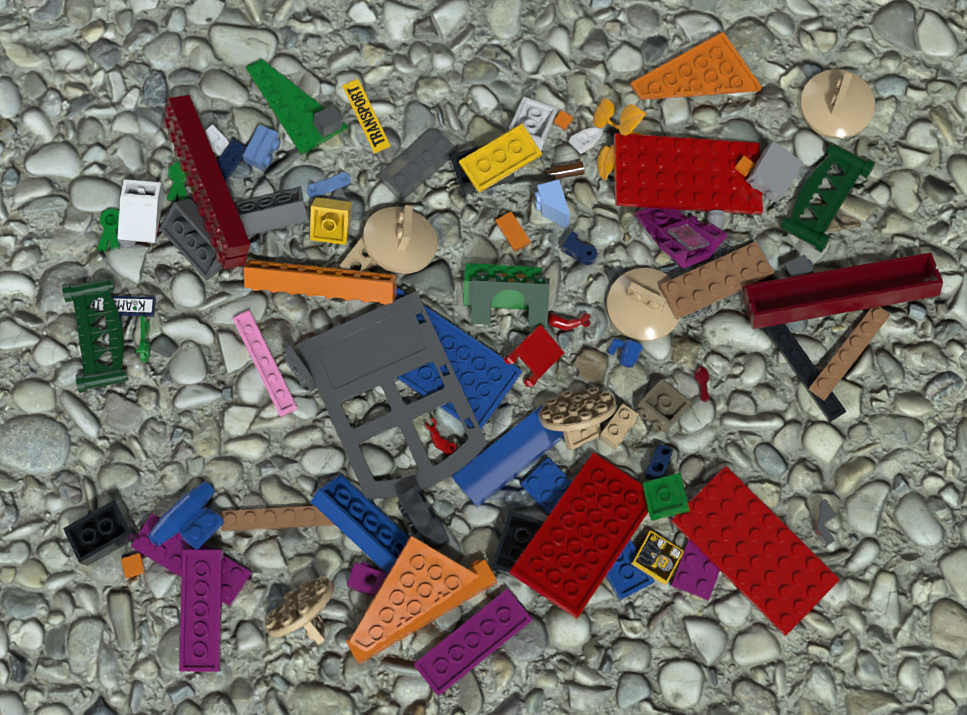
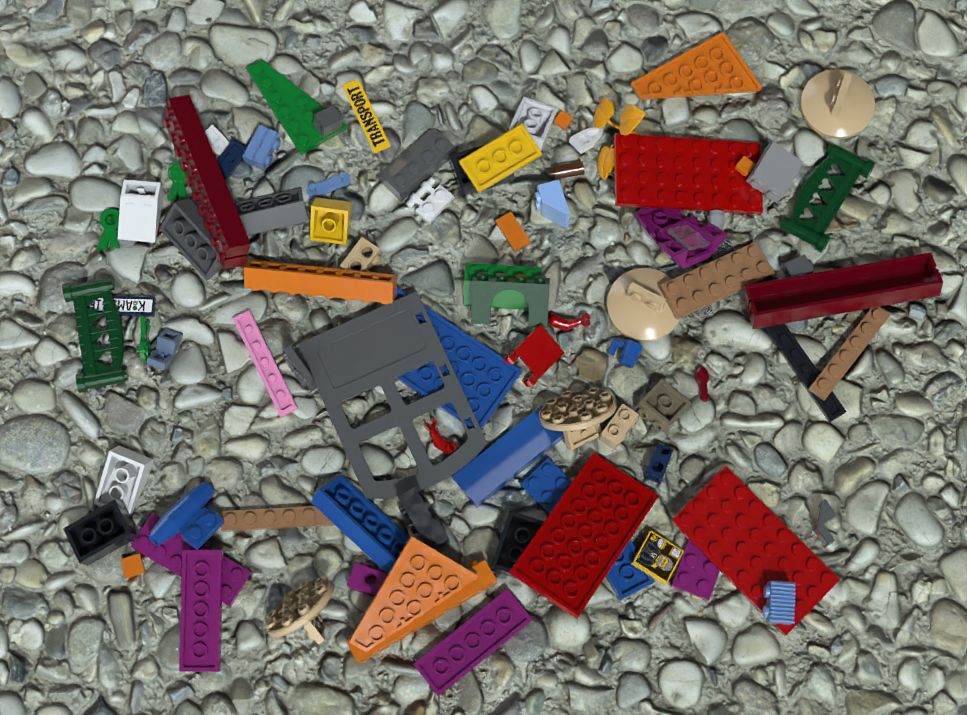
tan bracket [363,205,438,274] -> none
dark blue leg [561,231,597,265] -> none
green tile [642,473,690,521] -> none
none -> white slope [94,446,154,517]
none -> sand blue slope [147,328,183,370]
none -> white plate [406,177,454,225]
none -> medium blue brick [763,581,796,625]

